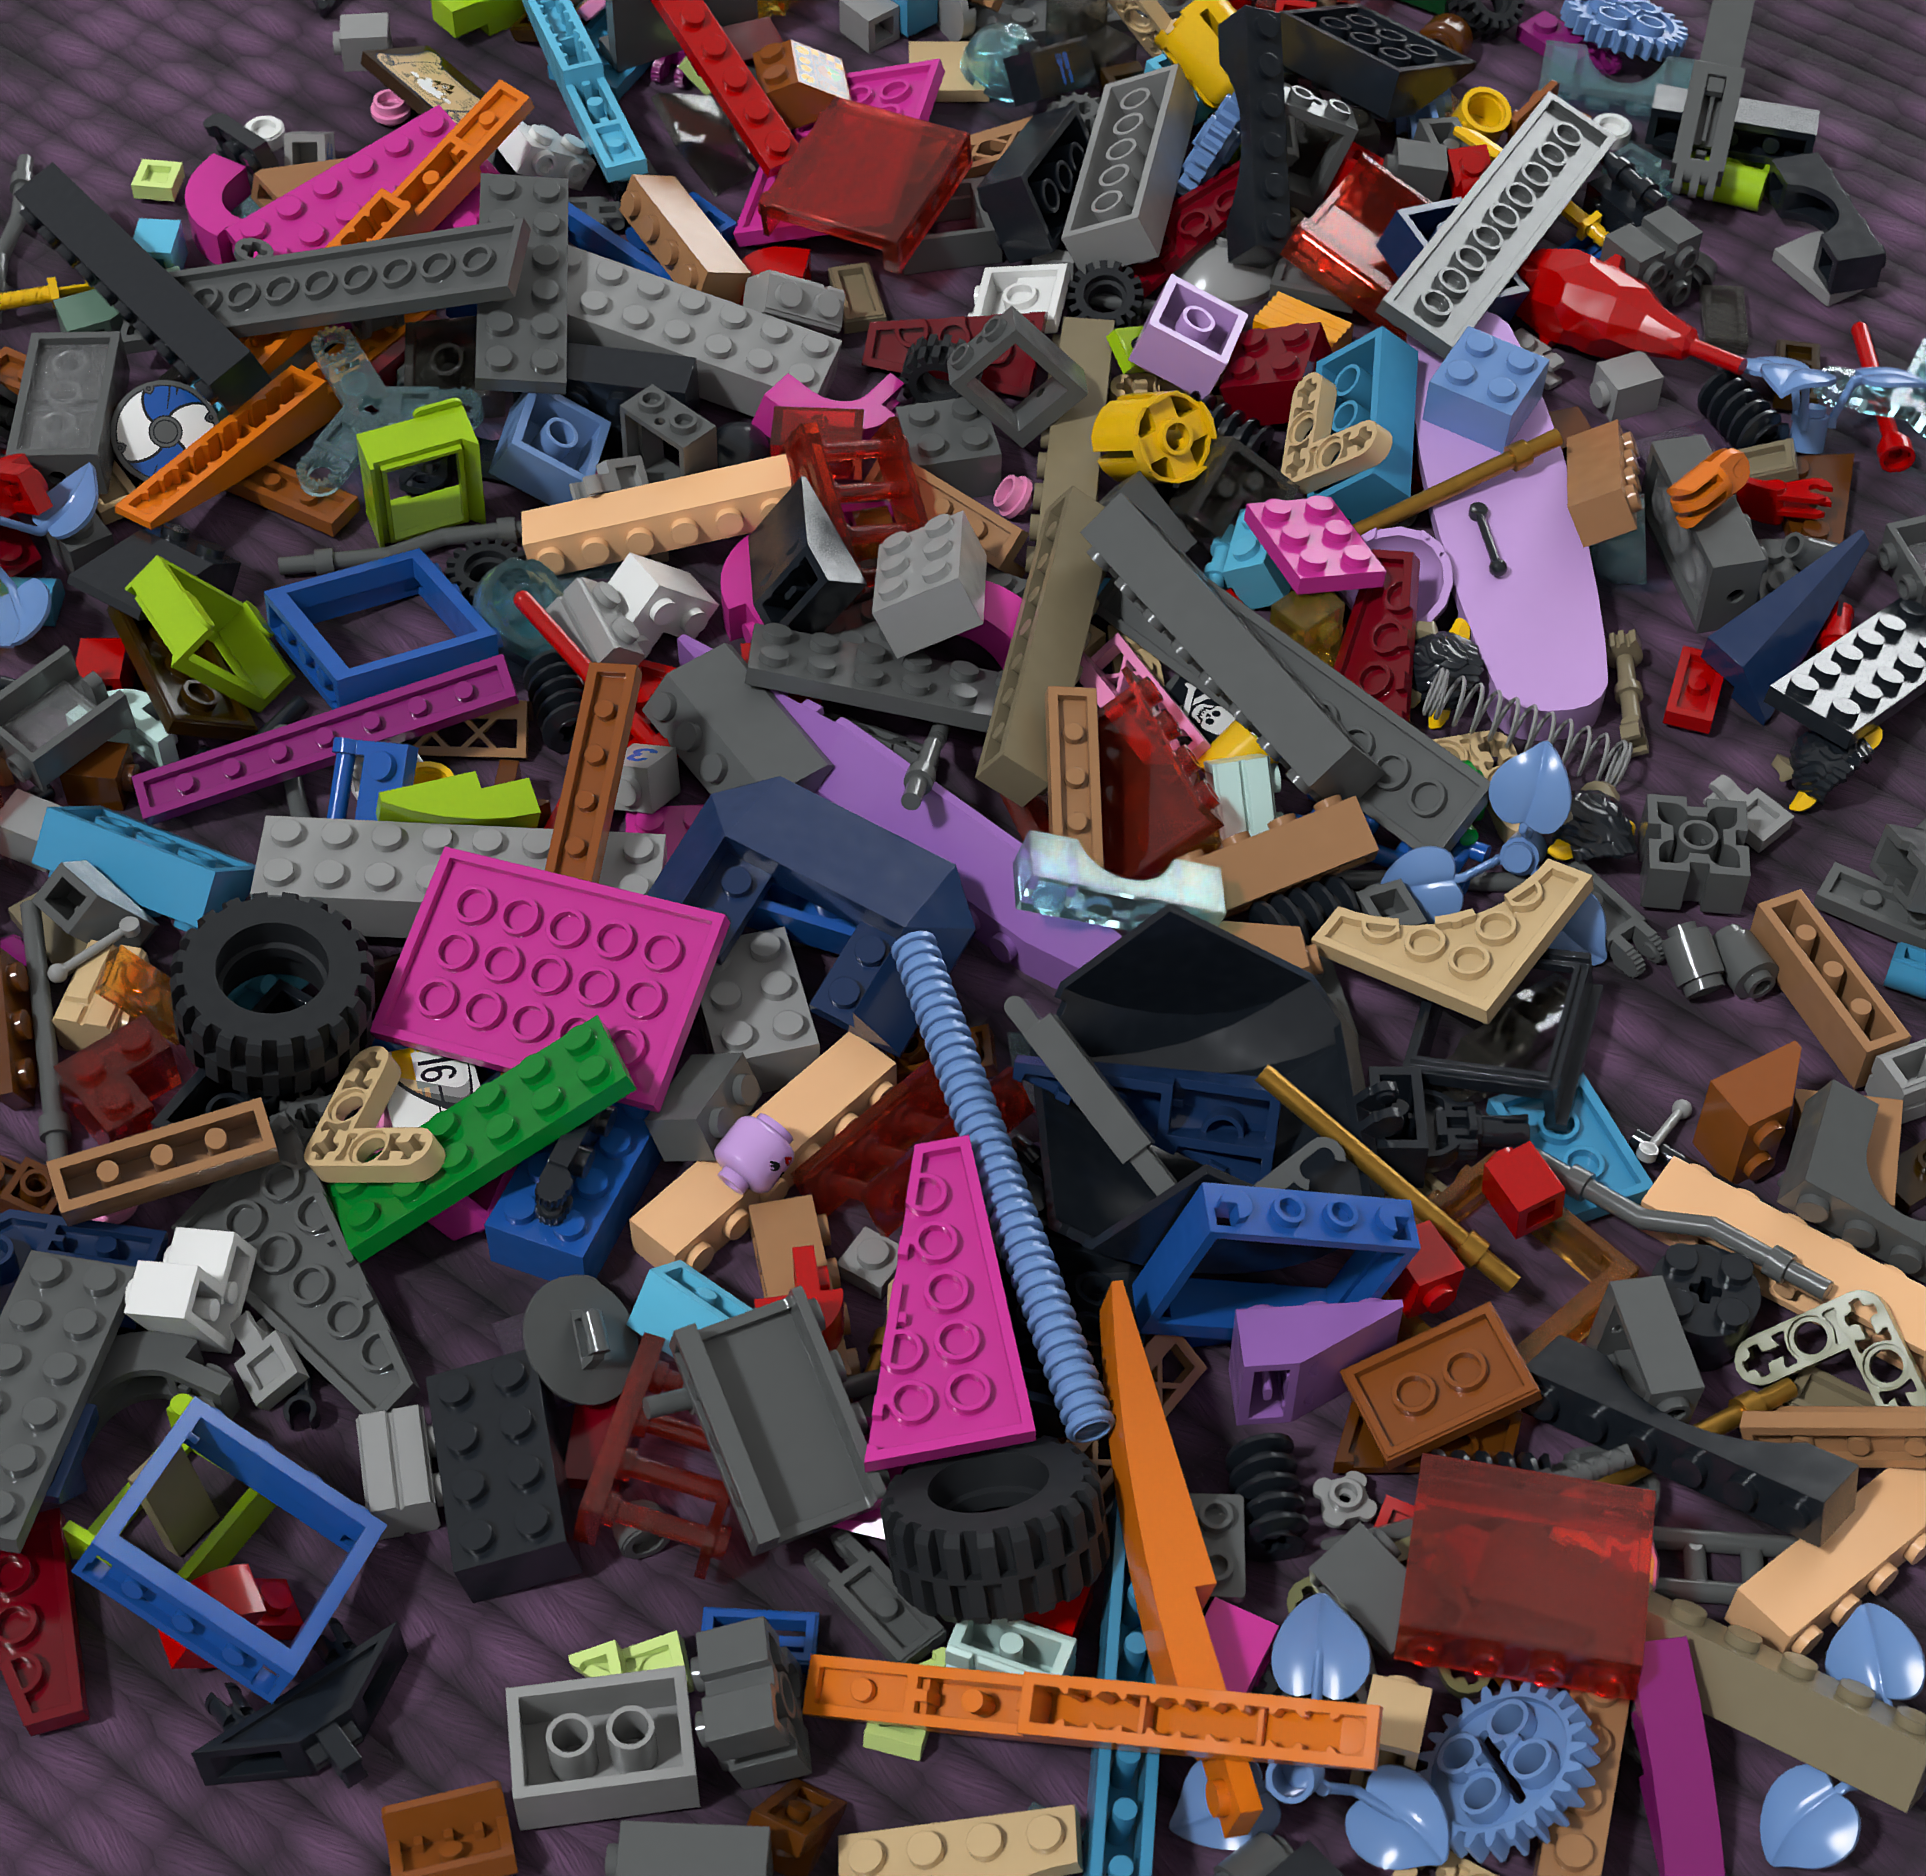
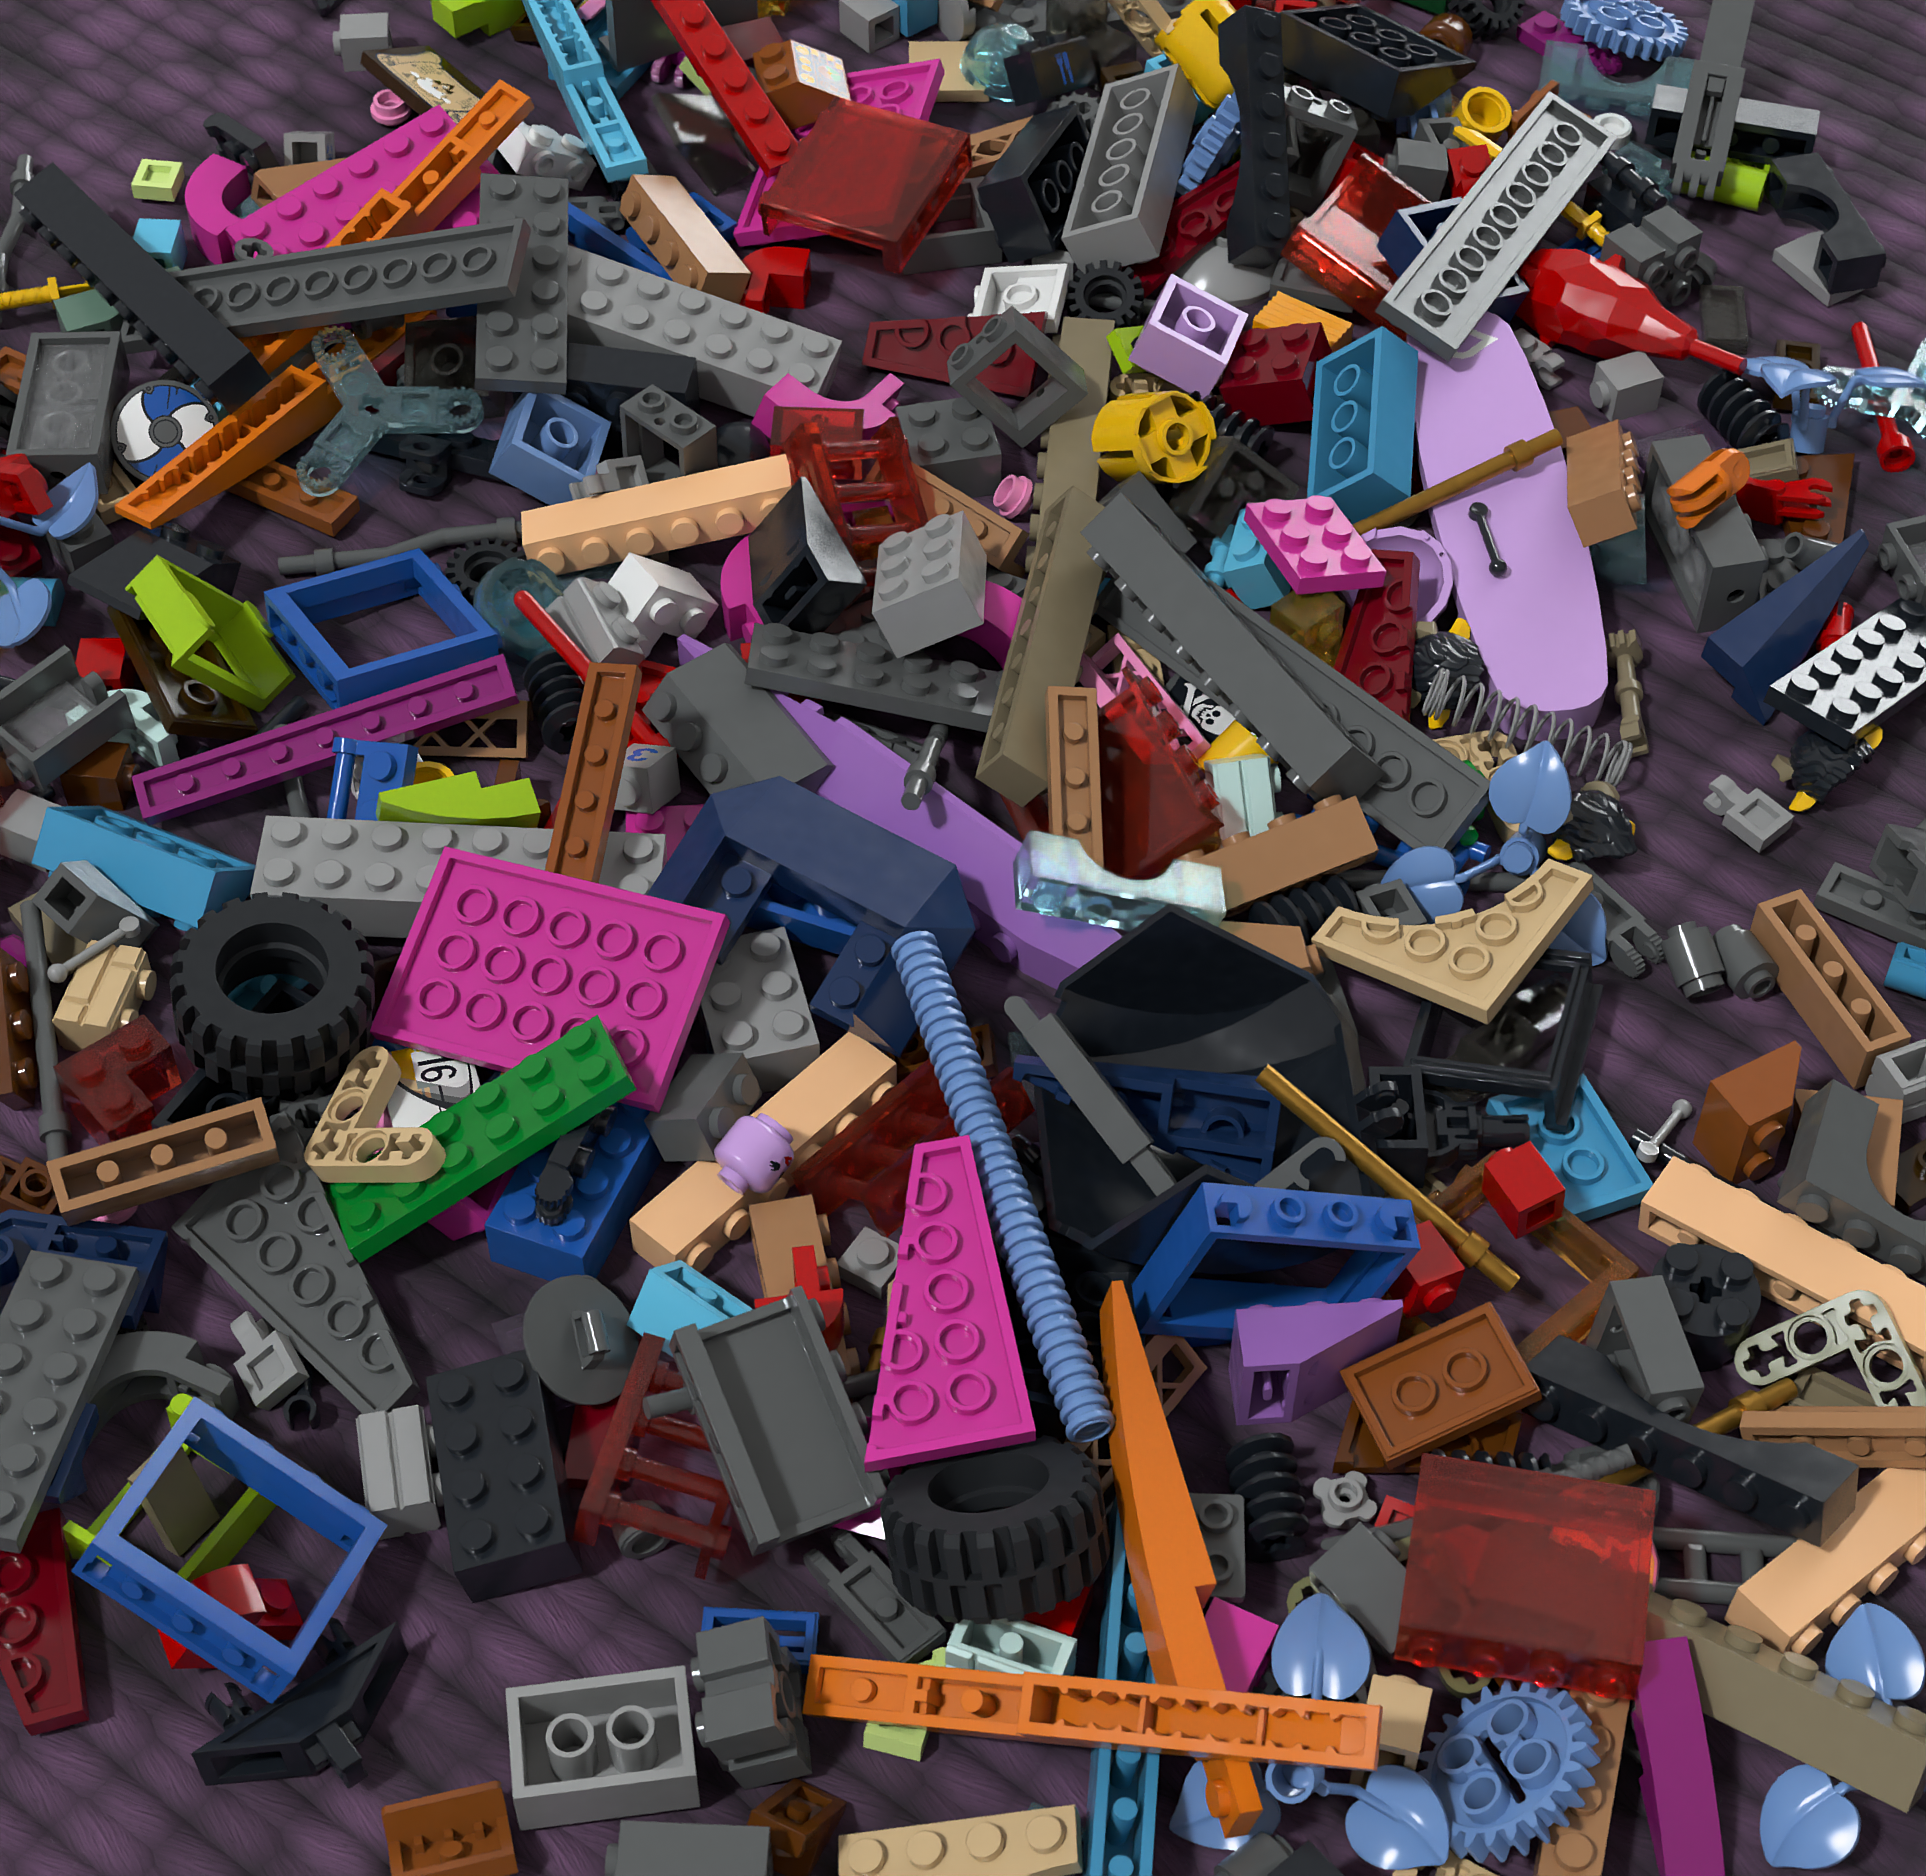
clear orange plate [94,945,179,1046] -> none
white brick [124,1227,258,1354] -> none
white tile [245,116,285,152] -> none
lime piece [356,398,486,548] -> none
yellowish green slope [568,1630,695,1693] -> none
light grey brick [743,270,845,335] -> none
dark tan tile [828,262,886,334] -> none
black tyre [900,334,983,405] -> none
tan beam [1281,372,1393,494] -> none
medium blue brick [1422,326,1550,453] -> none
dark grey bar [1537,1148,1833,1301] -> none
dark grey brick [1638,794,1751,915] -> none
red plate [1662,645,1724,734] -> none

